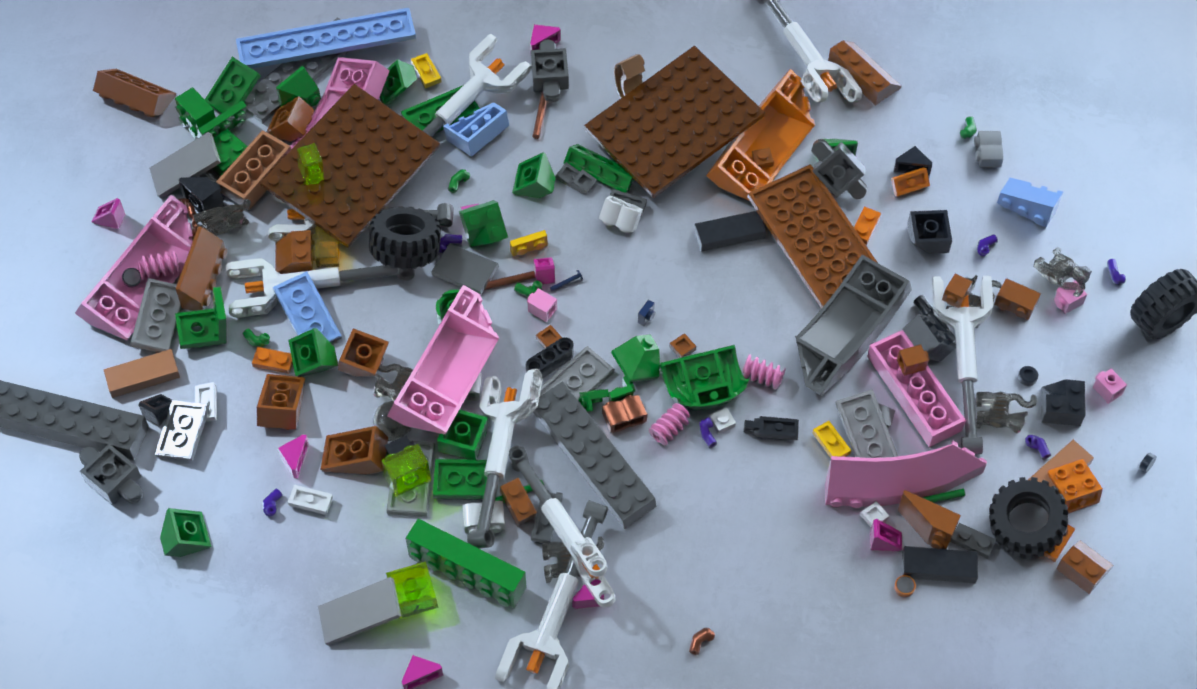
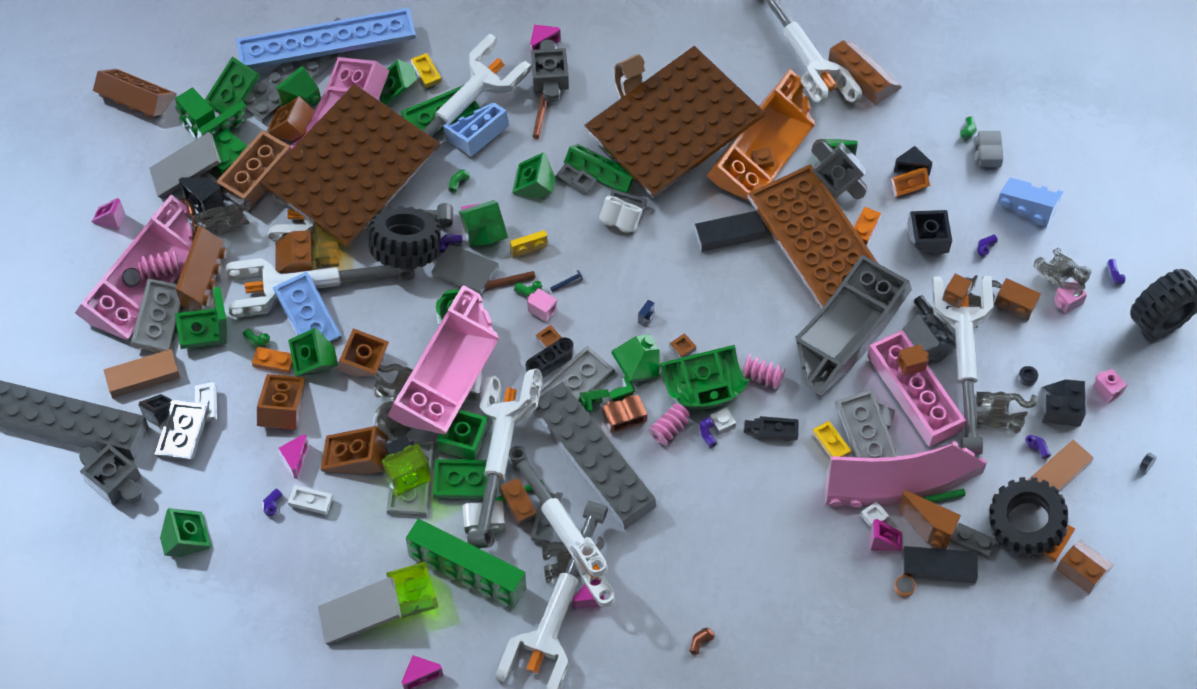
clear neon green brick [297,143,324,185] -> none
dark pink slope [534,257,555,284] -> none
orange bracket [1048,459,1103,513] -> none

